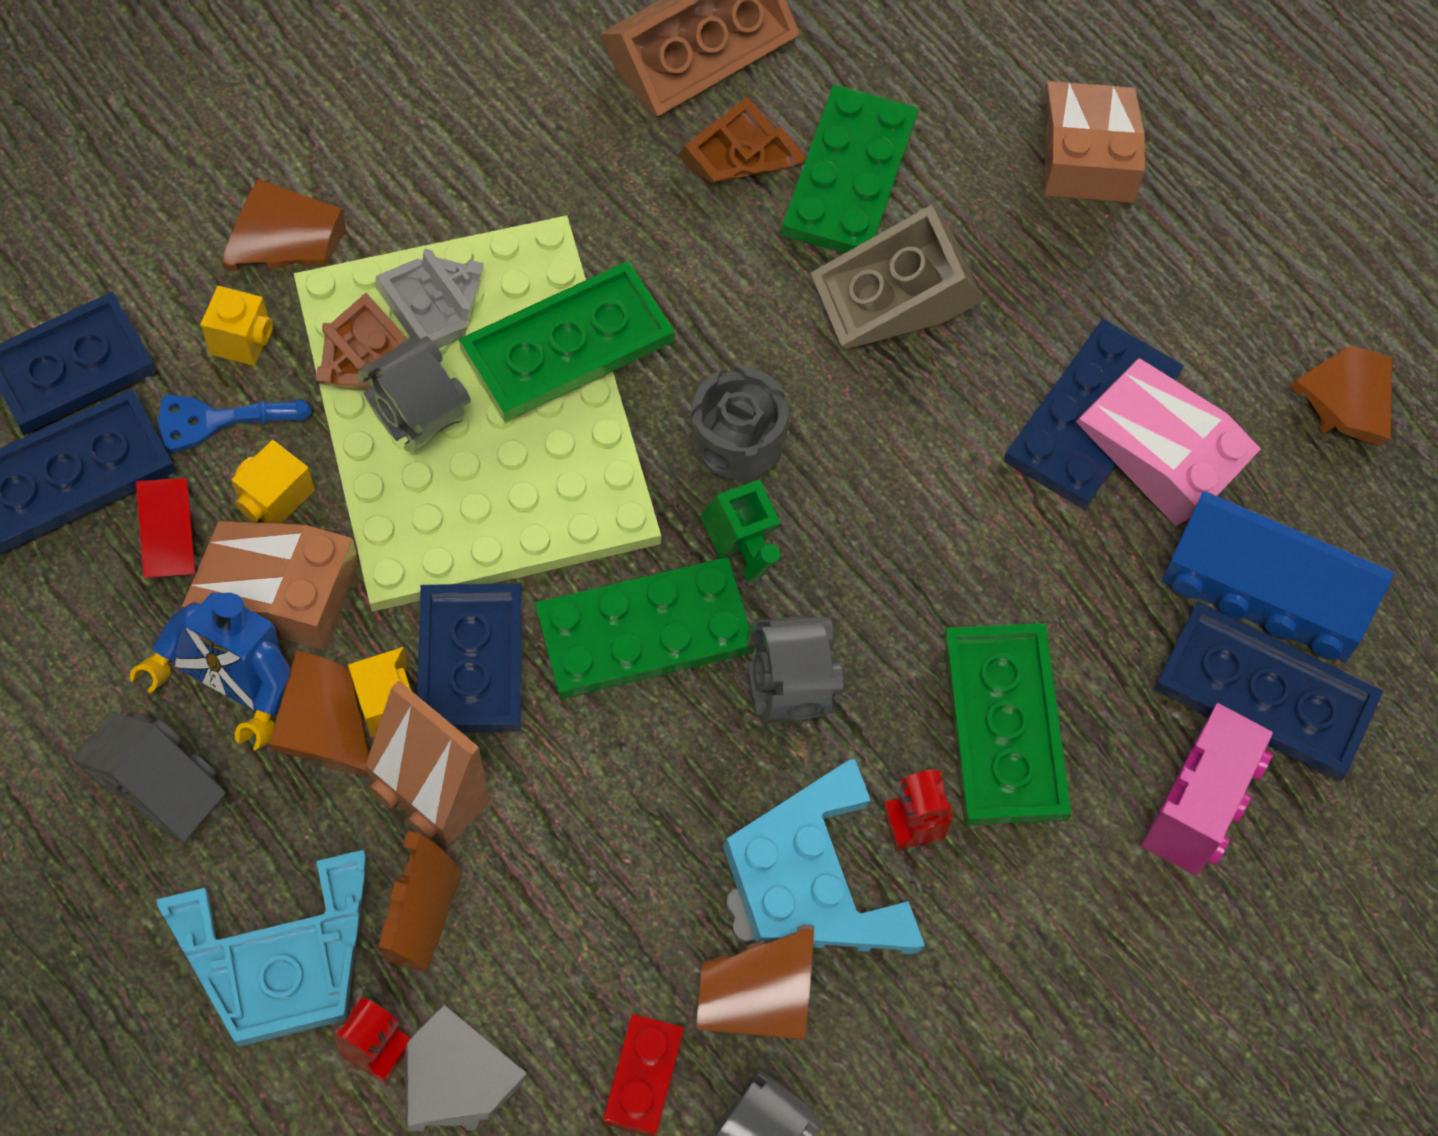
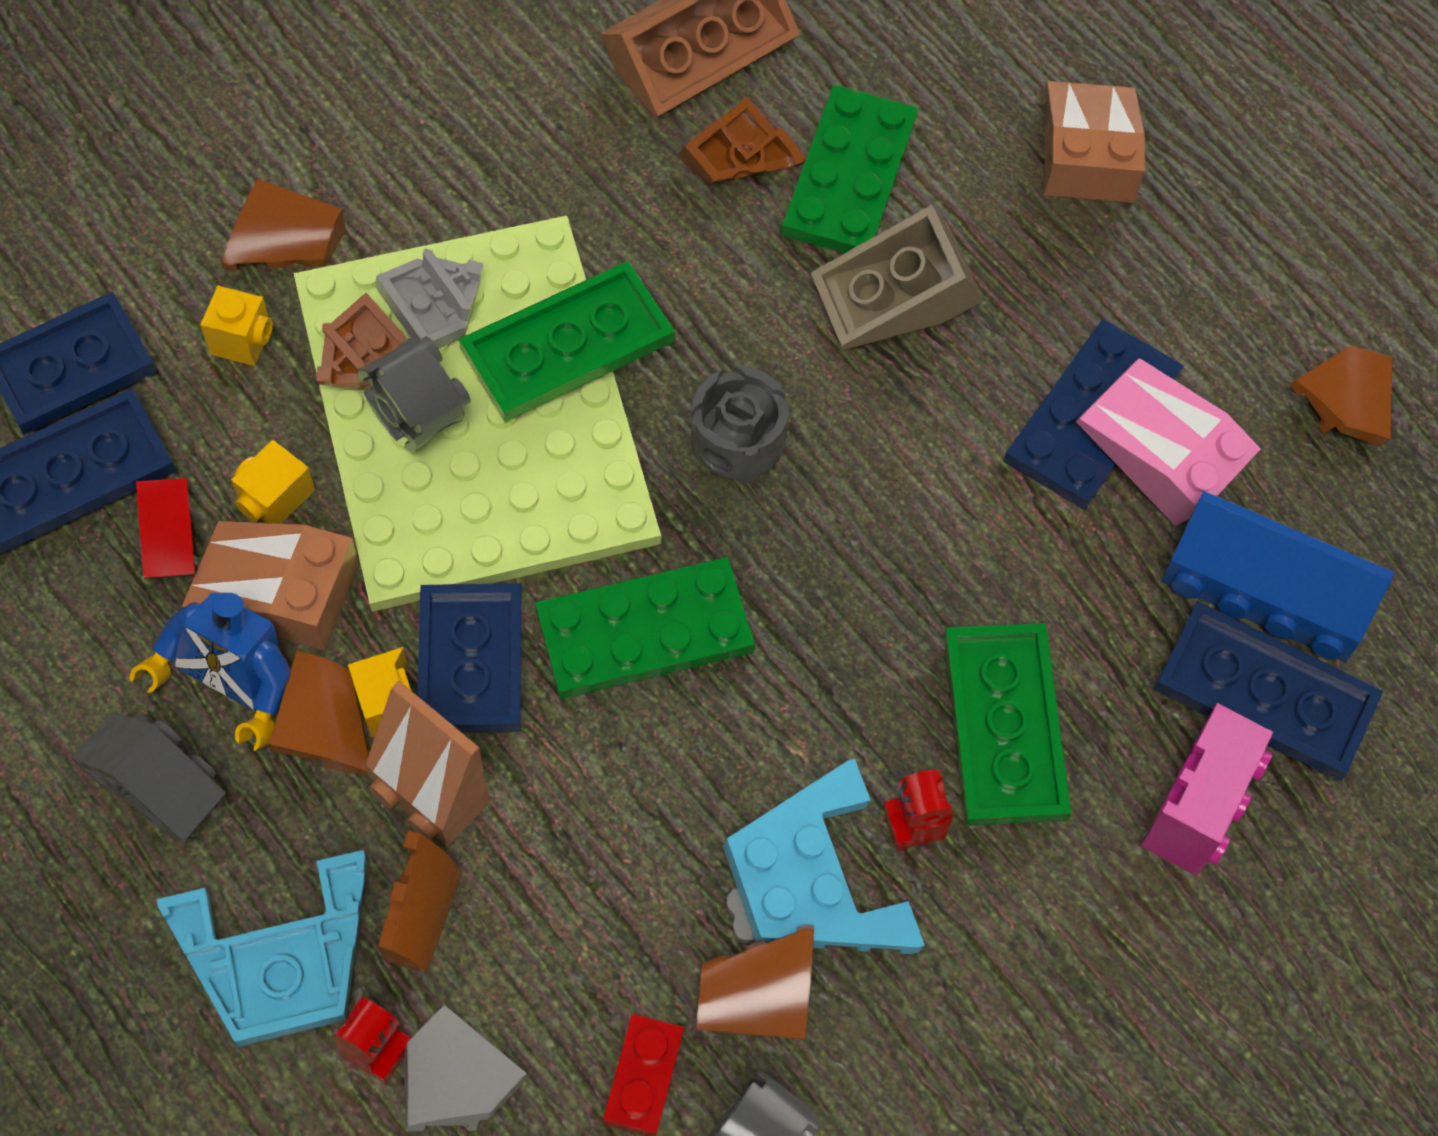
blue piece [158,394,313,453] -> none
green brick [700,479,781,583] -> none
dark grey brick [747,615,843,723] -> none

